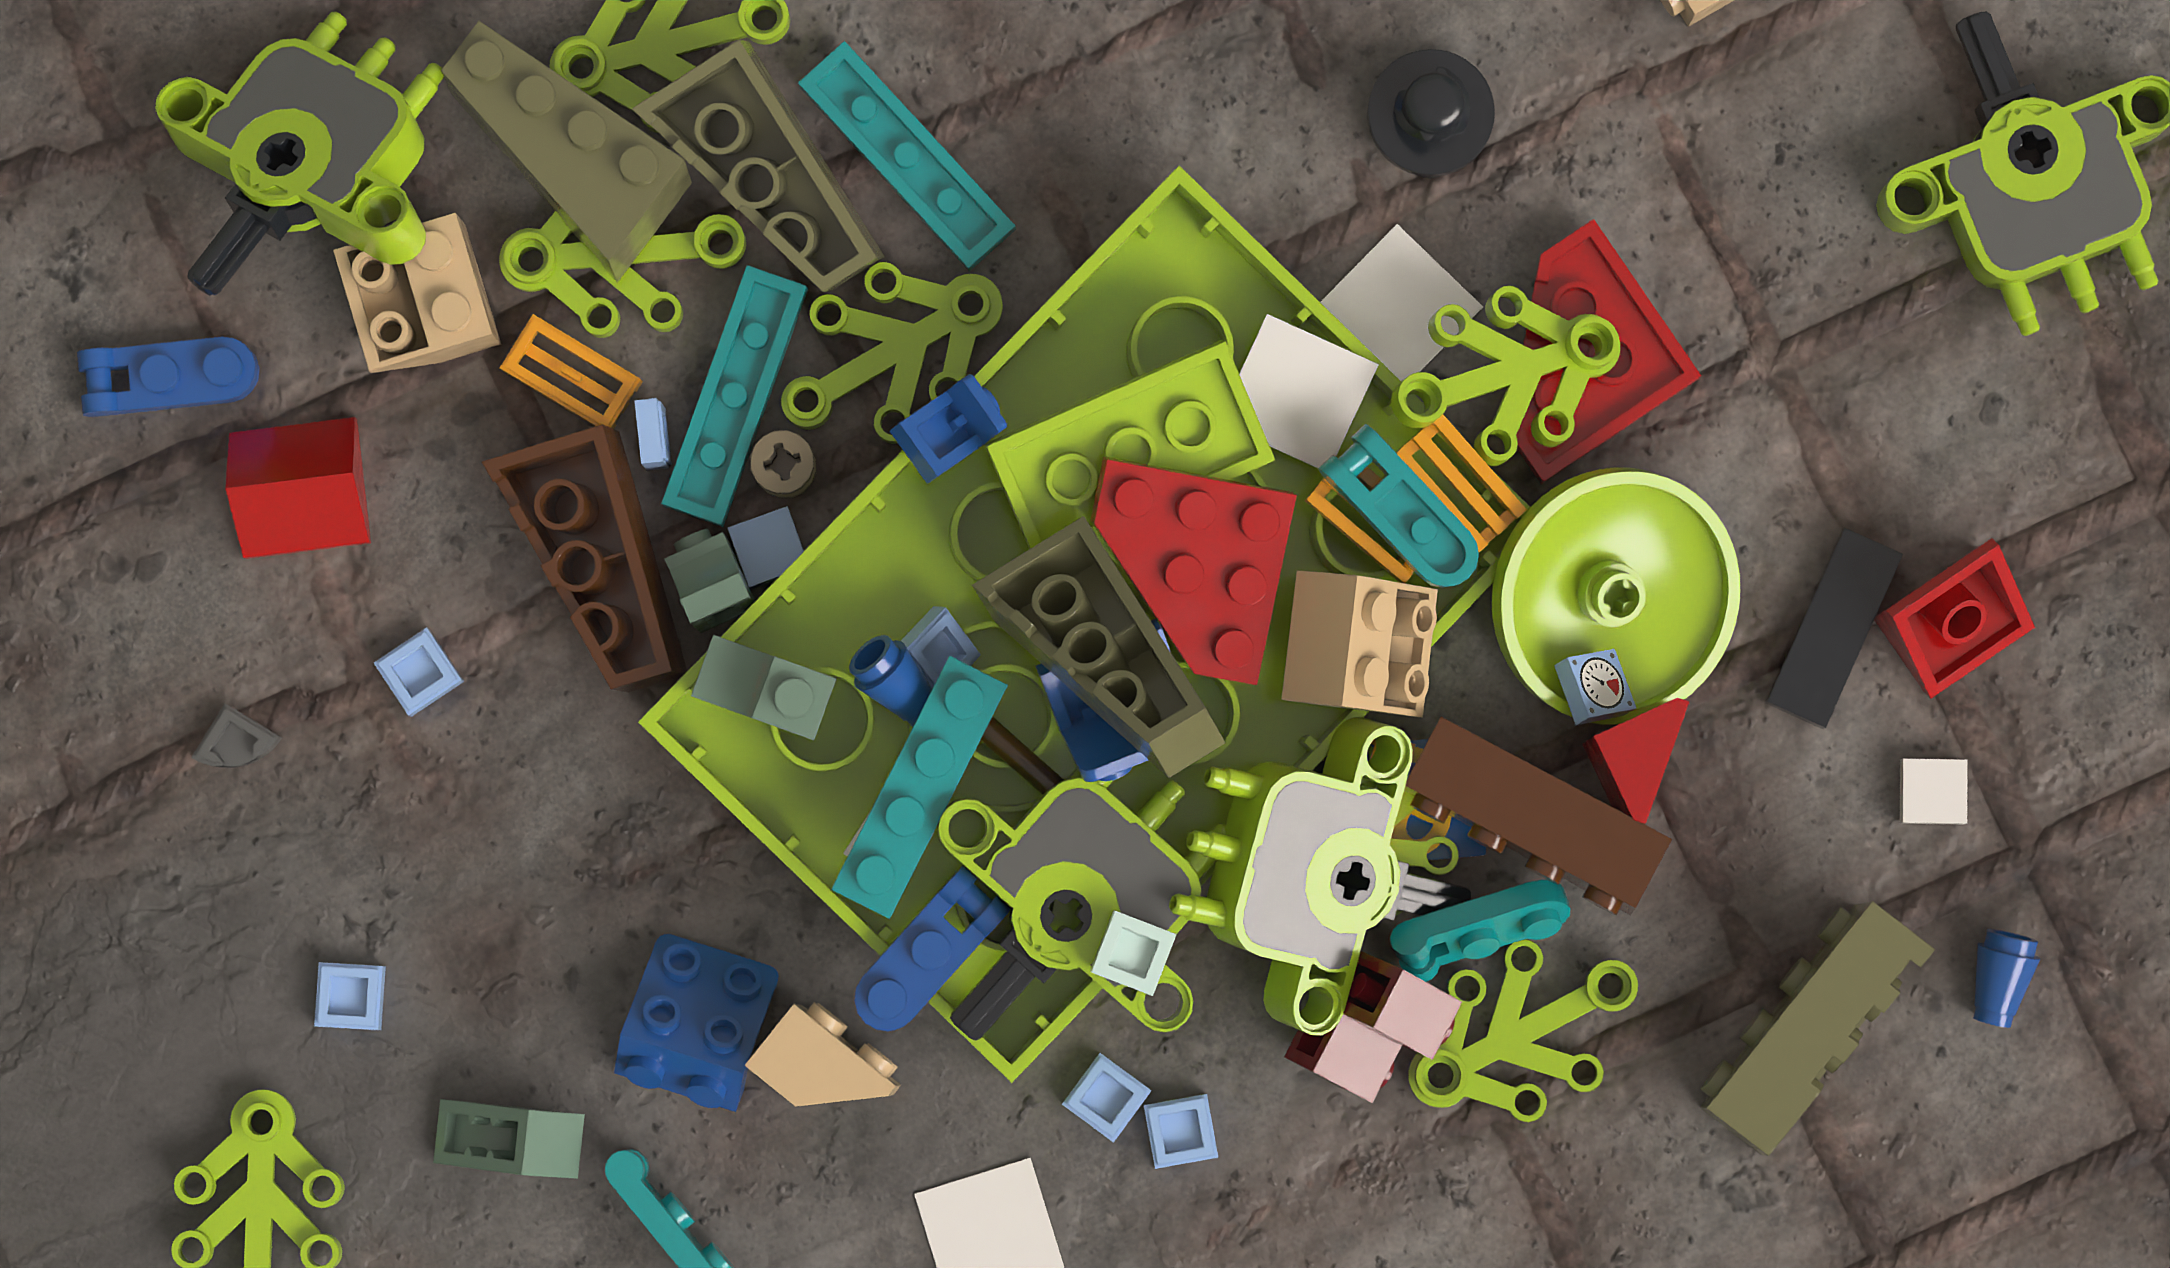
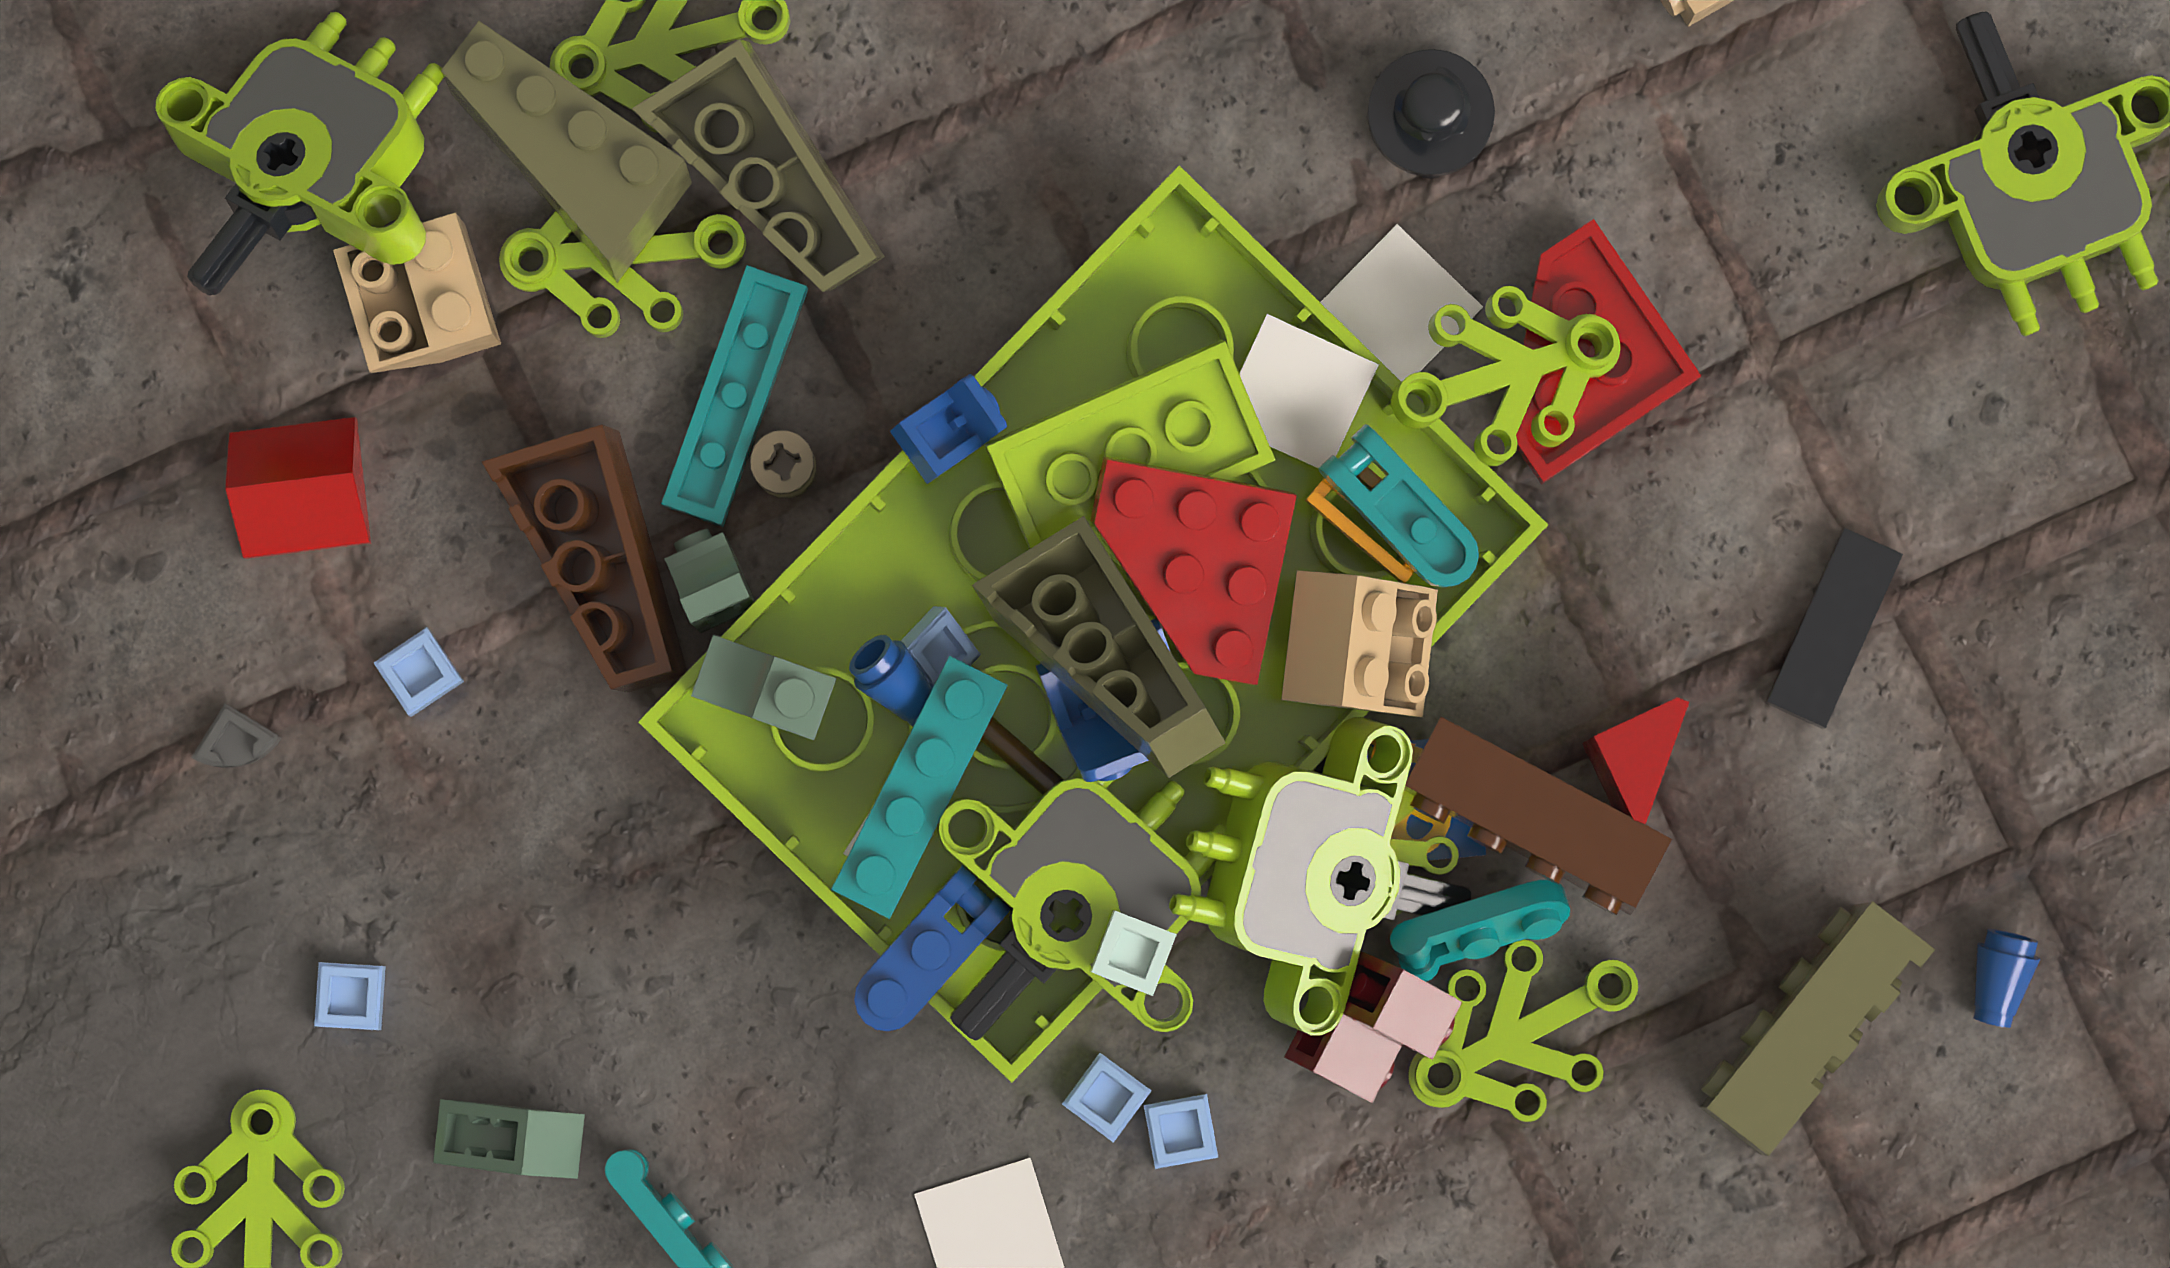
blue plate [77,337,260,417] -> none
light orange tile [500,314,643,429] -> none
blue bracket [614,934,779,1112] -> none
light blue tile [634,398,672,471] -> none
light blue tile [728,506,804,589] -> none
tan slope [745,1002,901,1107] -> none
lime plant [781,262,1003,444] -> none
teal plate [798,41,1016,272] -> none
light orange tile [1396,415,1527,552] -> none
lime dish [1492,467,1740,724] -> none
tile [1554,649,1636,725] -> none
red slope [1874,538,2035,699] -> none
white tile [1900,758,1967,825] -> none

